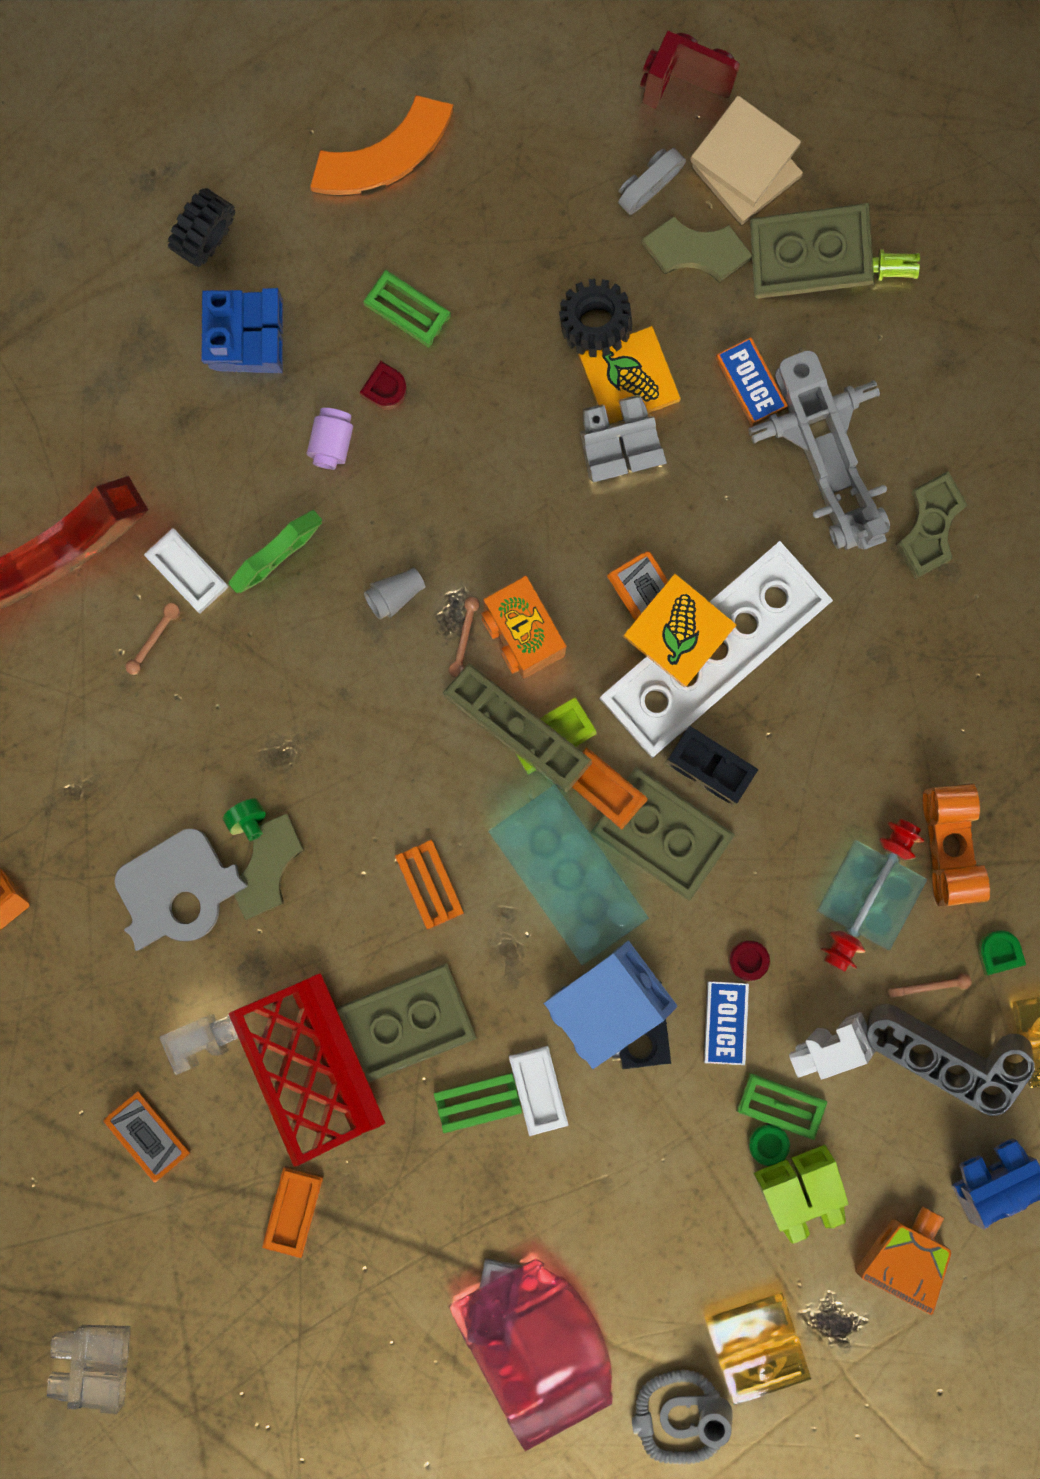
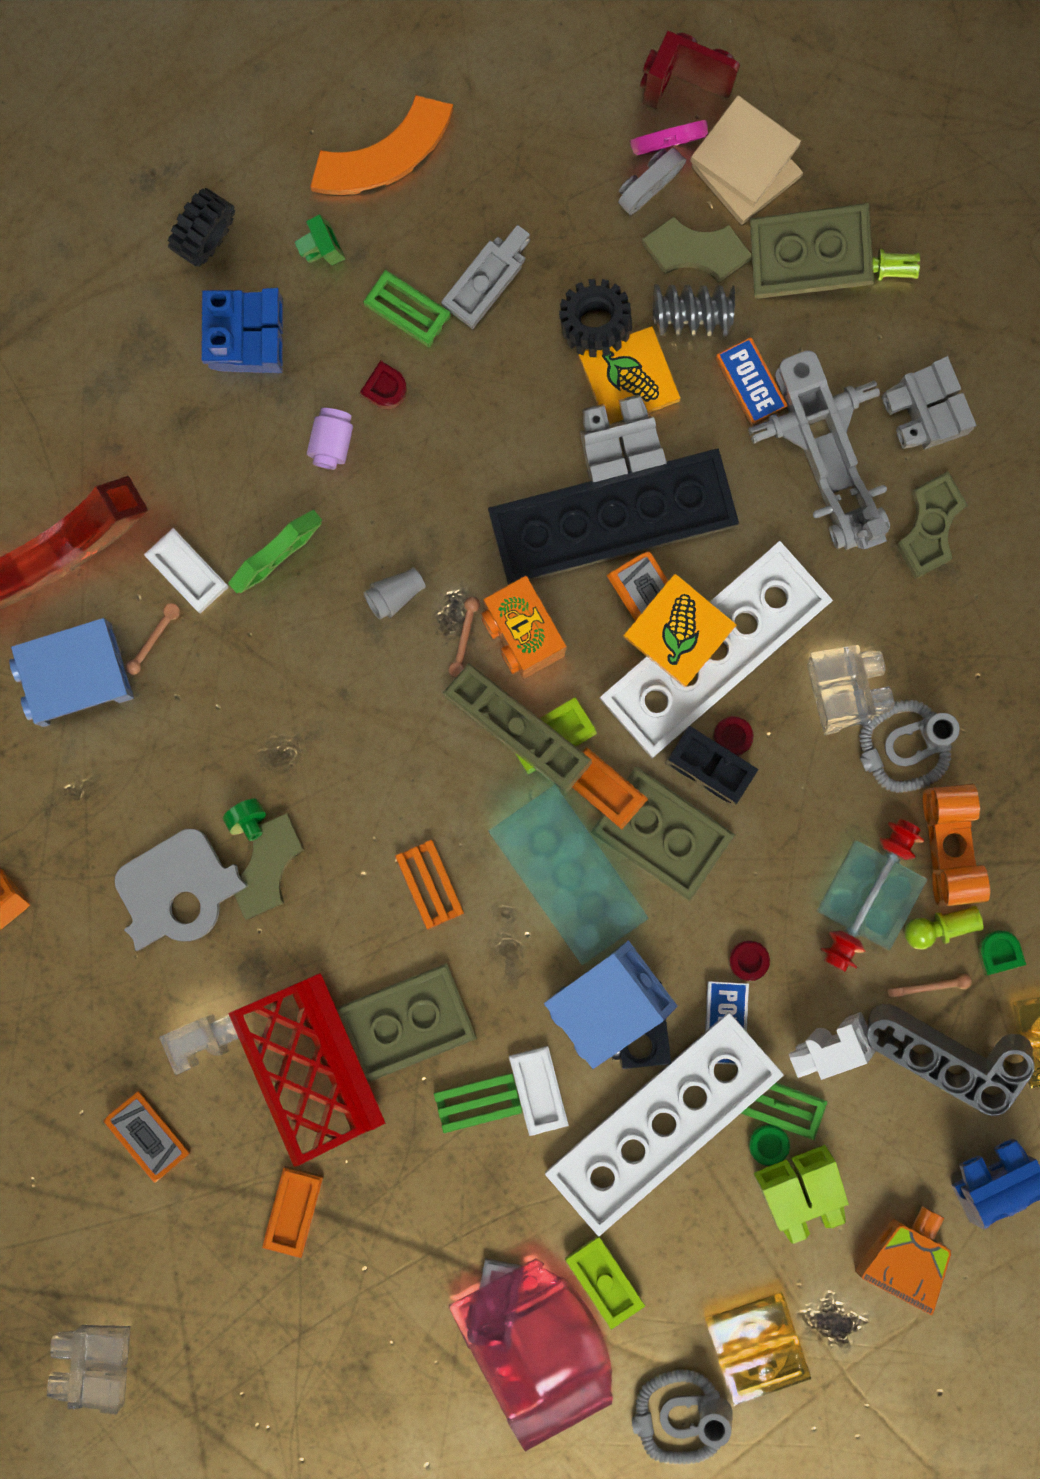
none -> medium blue panel [9,618,134,727]
none -> green tile [295,214,346,266]
none -> light grey hinge [441,225,530,330]
none -> black plate [488,448,739,585]
none -> white plate [545,1012,784,1237]
none -> lime plate [565,1235,645,1330]
none -> dark pink tile [629,120,709,155]
none -> dark grey piece [653,284,735,337]
none -> dark red tile [712,716,754,756]
none -> clear hips [807,645,895,736]
none -> light grey piece [859,699,960,793]
none -> light grey hips [882,356,977,450]
none -> lime pin [905,905,984,949]

